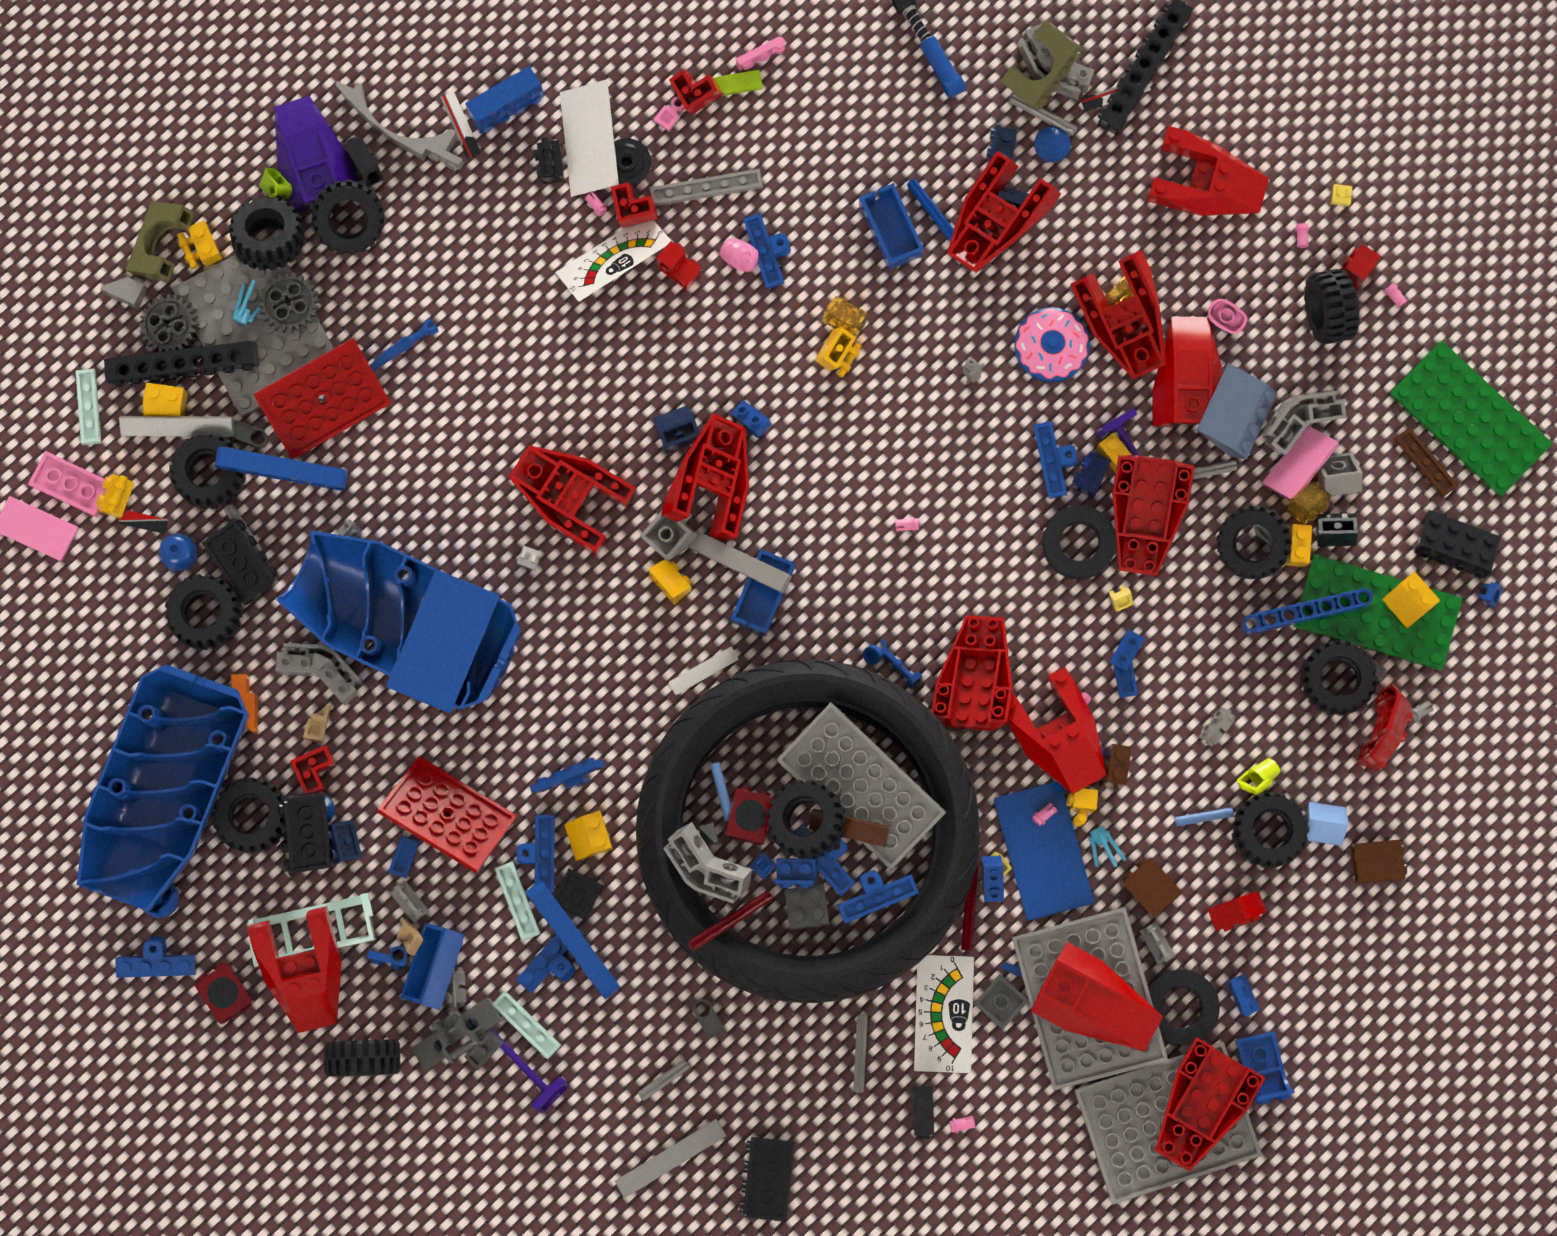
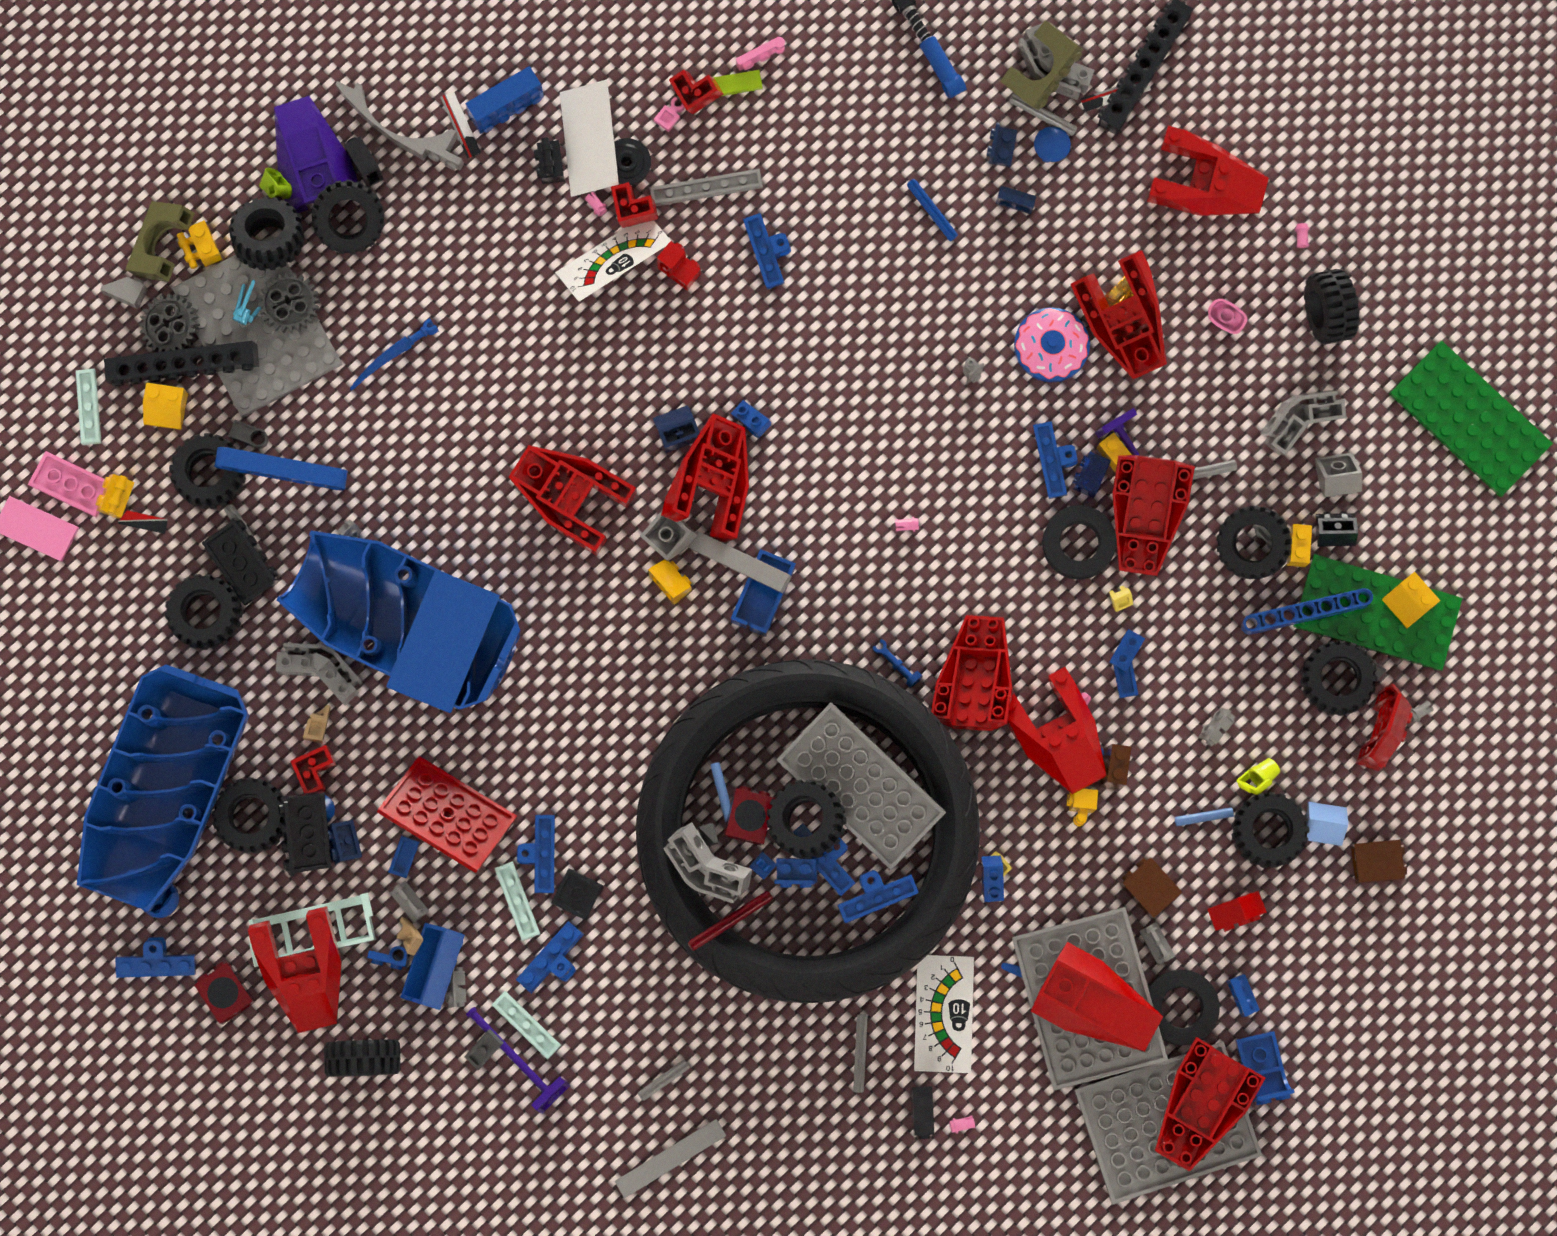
light grey tile [119,416,234,437] -> none
blue cylinder [159,533,198,572] -> none
orange slope [231,674,258,734] -> none
red piece [253,338,391,460] -> none
dark grey piece [411,997,502,1072] -> none
white tile [517,546,542,571] -> none
blue beam [525,880,621,999] -> none
blue plate [530,758,605,793] -> none
yellow slope [564,811,613,861] -> none
white sticker [669,647,738,695] -> none
dark grey piece [693,999,725,1040] -> none
bright pink piece [719,238,758,272] -> none
black bracket [739,1137,794,1222] -> none
dark grey plate [784,884,829,930] -> none
reddish brown tile [809,809,890,847] -> none
yellow brick [815,327,862,378] -> none
clear yellow brick [822,296,868,337] -> none
blue piece [859,183,924,270] -> none
blue tile [863,645,883,665] -> none
red wedge [947,151,1061,273] -> none
dark red axle [961,855,979,951] -> none
dark grey plate [973,974,1029,1030] -> none
blue piece [994,782,1094,921] -> none
bright pink pin [1032,802,1057,826] -> none
medium azure plant [1089,826,1126,867] -> none
red wedge [1152,317,1223,427] -> none
sand blue slope [1197,363,1278,459] -> none
bright pink tile [1262,426,1339,502] -> none
clear yellow brick [1286,482,1331,525] -> none
light yellow tile [1331,184,1352,206] -> none
red brick [1341,244,1381,291] -> none
bright pink pin [1384,284,1408,308] -> none
reddish brown tile [1394,427,1458,498] -> none
black bracket [1414,510,1501,578] -> none
blue tile [1478,582,1503,608] -> none

